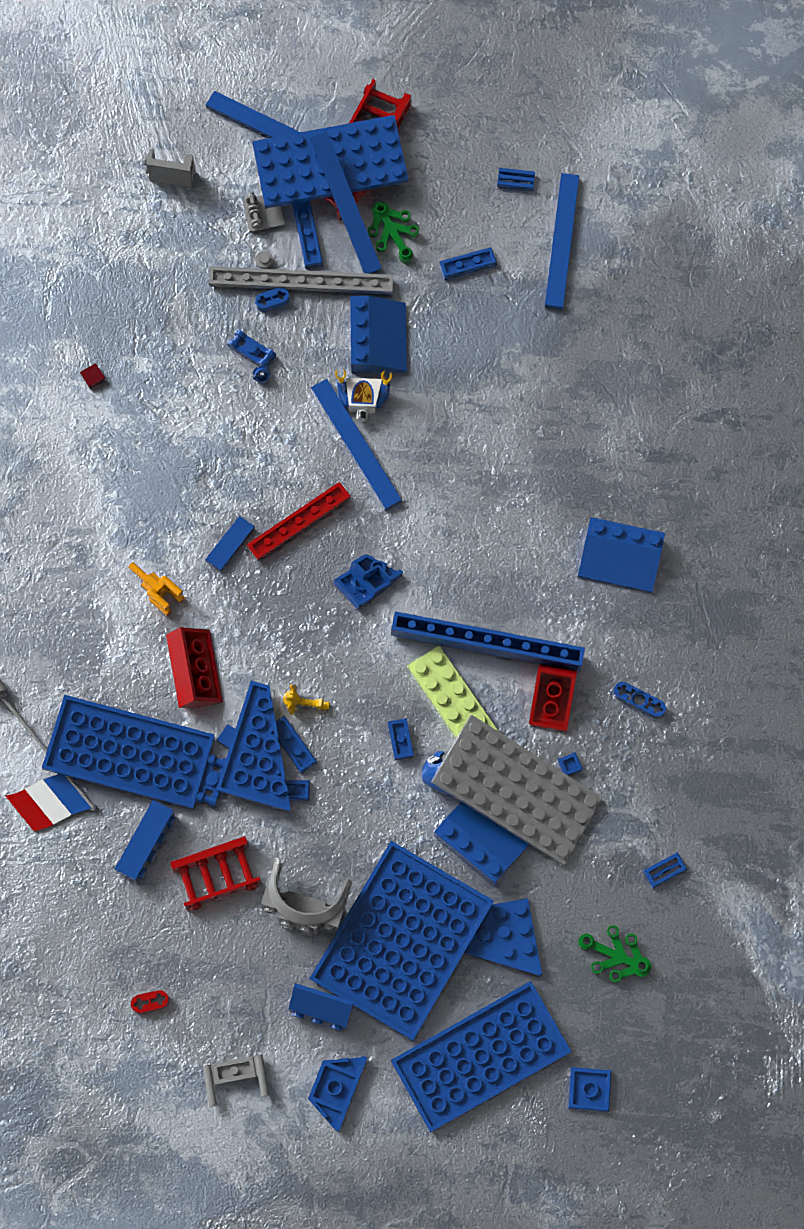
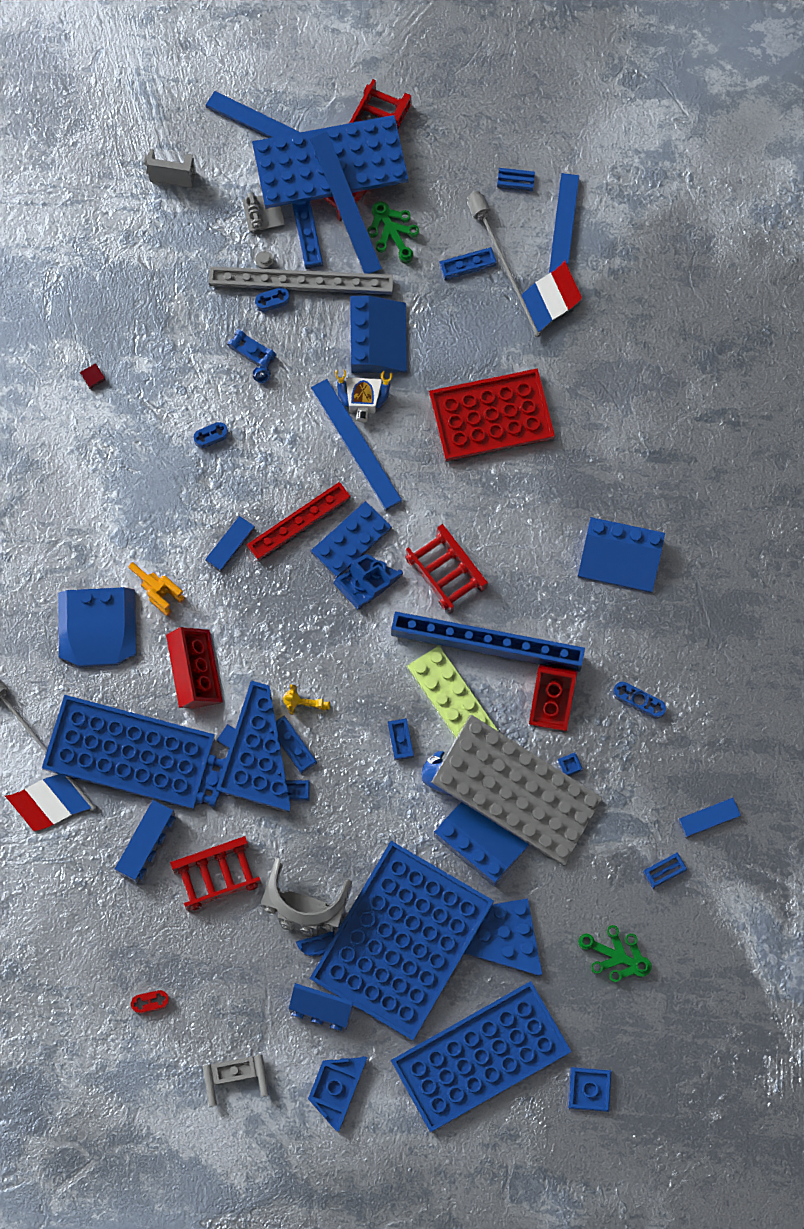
none -> blue wedge [58,587,137,667]
none -> blue beam [193,422,228,448]
none -> blue tile [296,931,334,957]
none -> blue plate [311,501,392,578]
none -> red fence [405,524,488,614]
none -> red plate [429,368,555,462]
none -> flag [467,191,582,337]
none -> blue tile [678,798,741,838]

